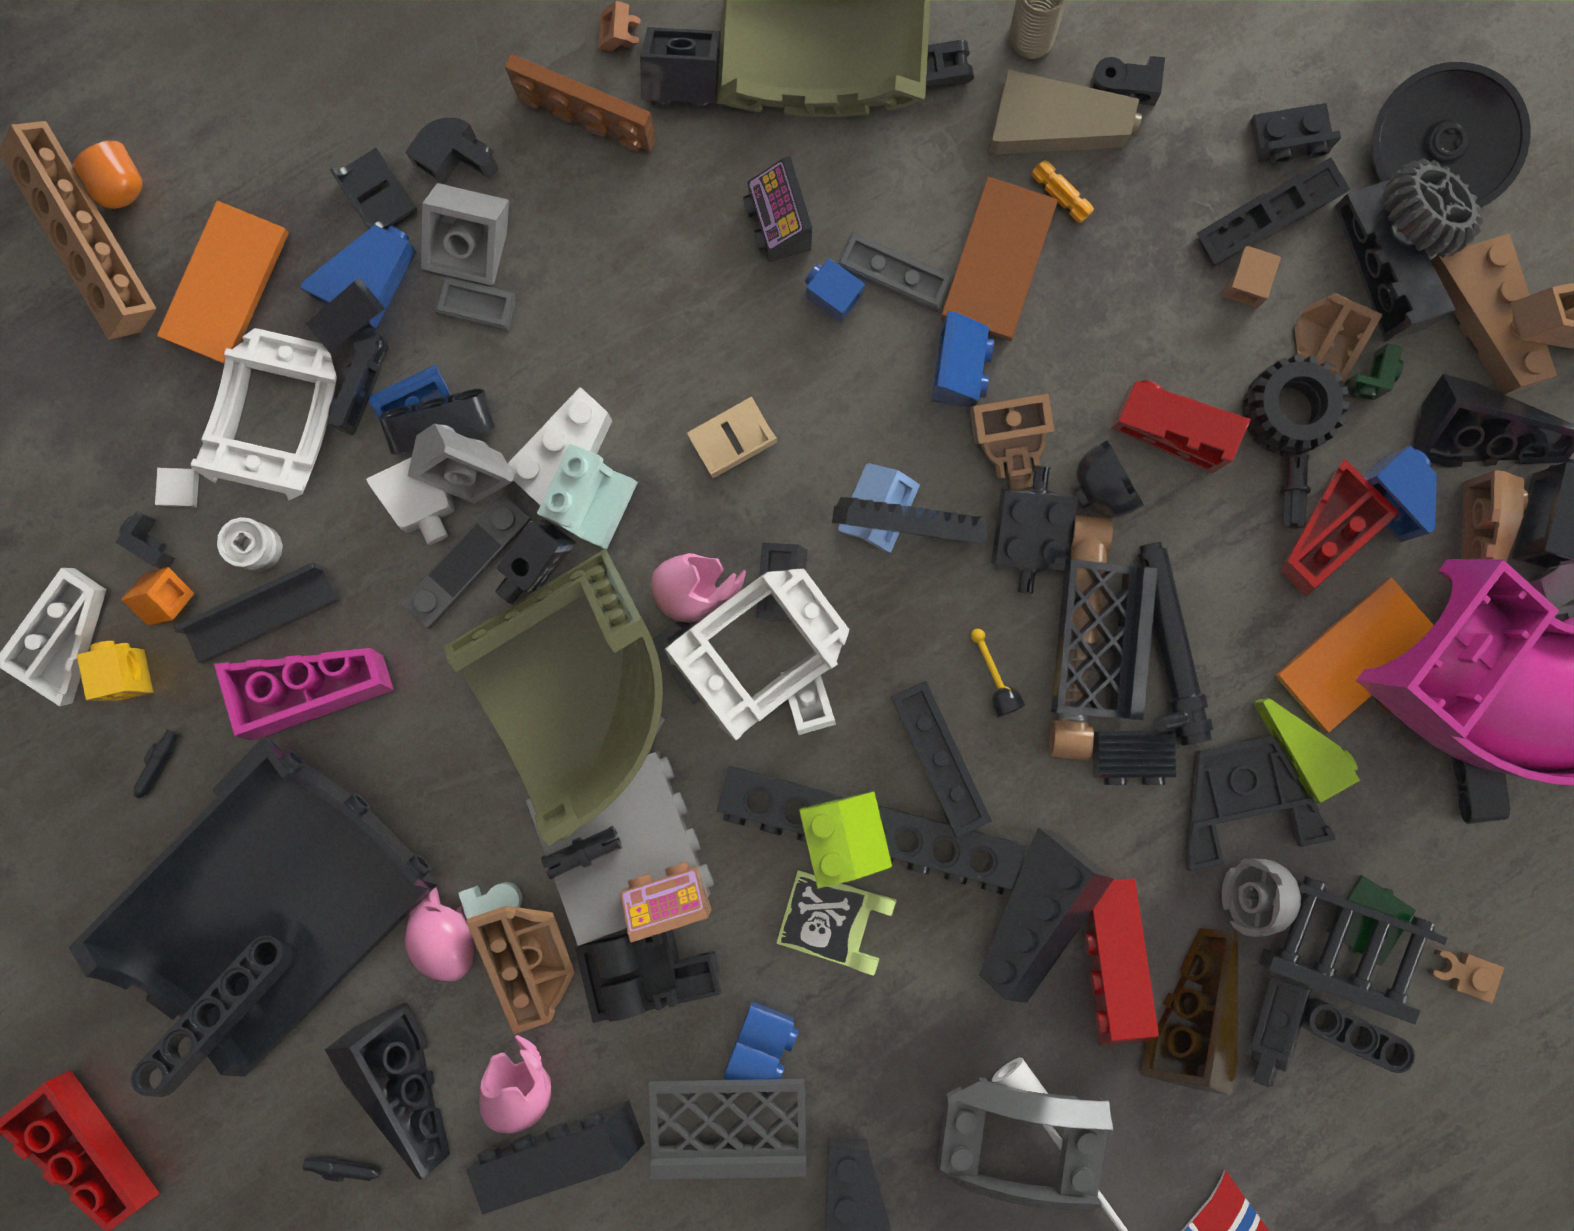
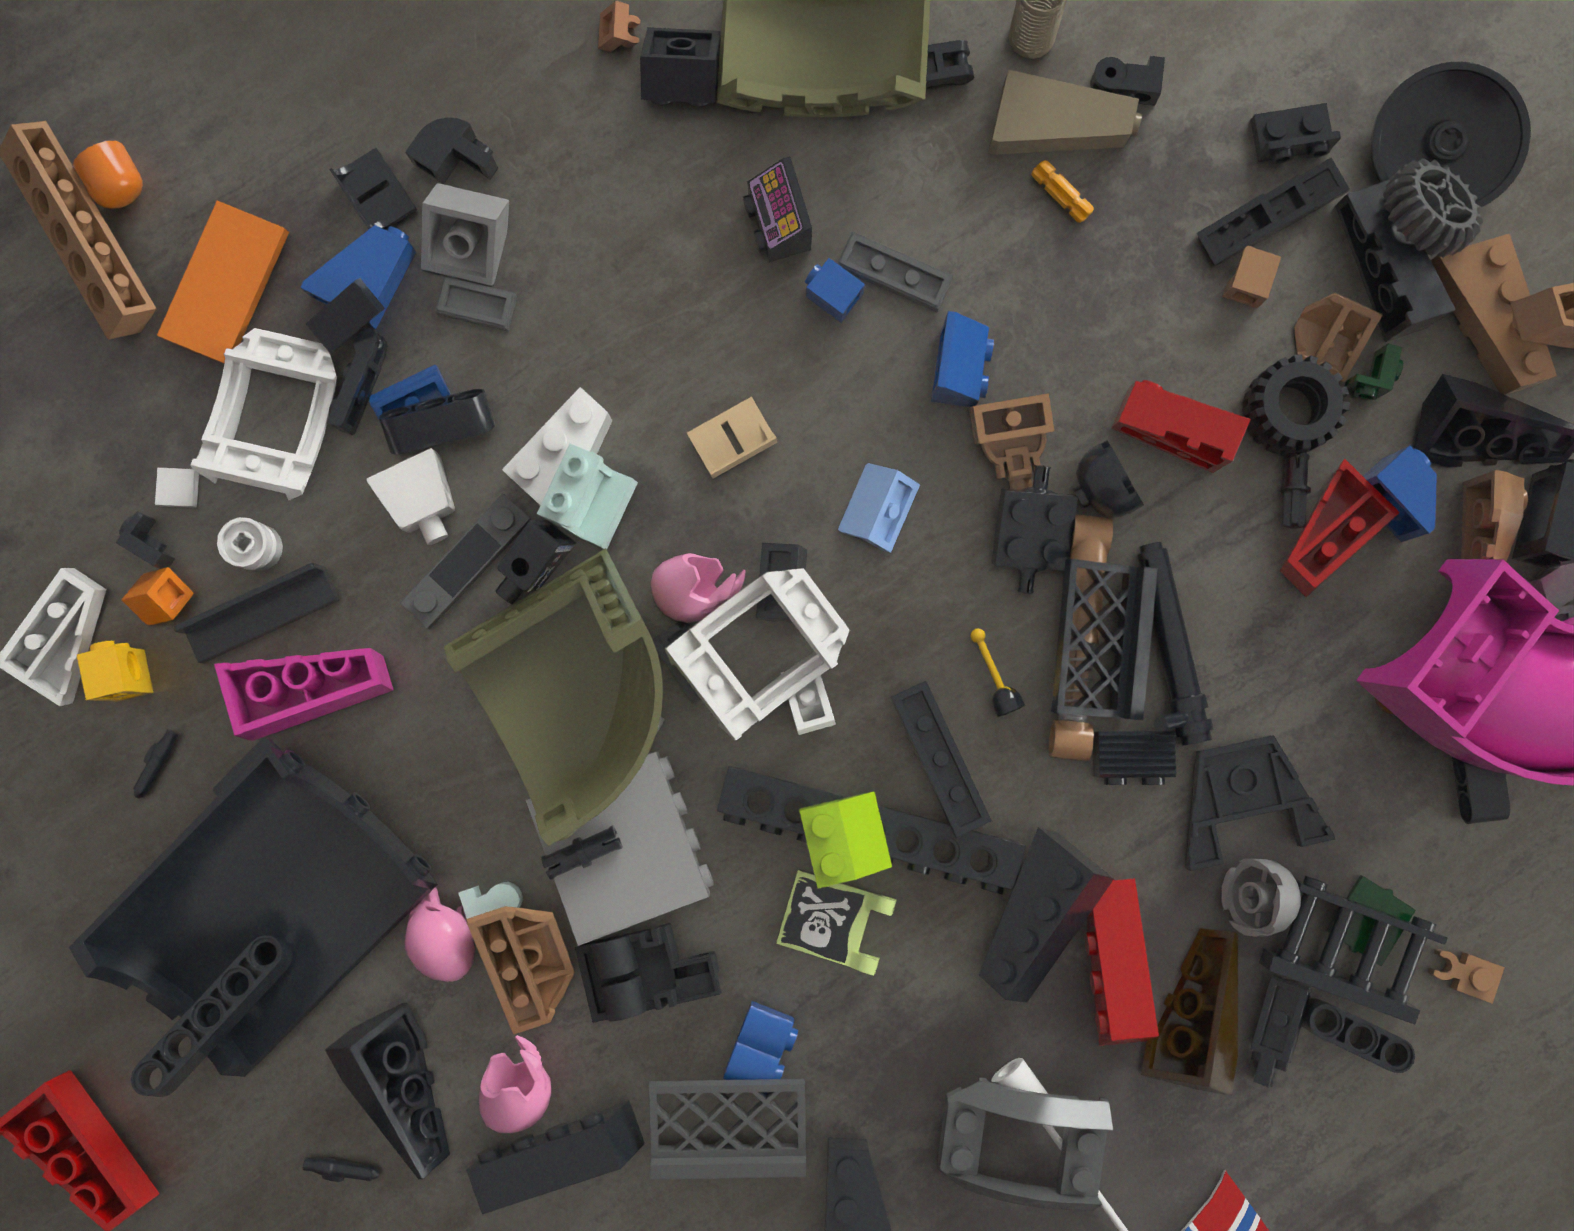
light grey slope [407,423,514,504] -> none
dark orange plate [505,54,656,152] -> none
nougat slope [620,862,712,942] -> none
black gear [832,497,988,544] -> none
dark orange piece [941,177,1058,342] -> none
lime slope [1253,698,1360,803] -> none
orange piece [1274,577,1434,733] -> none

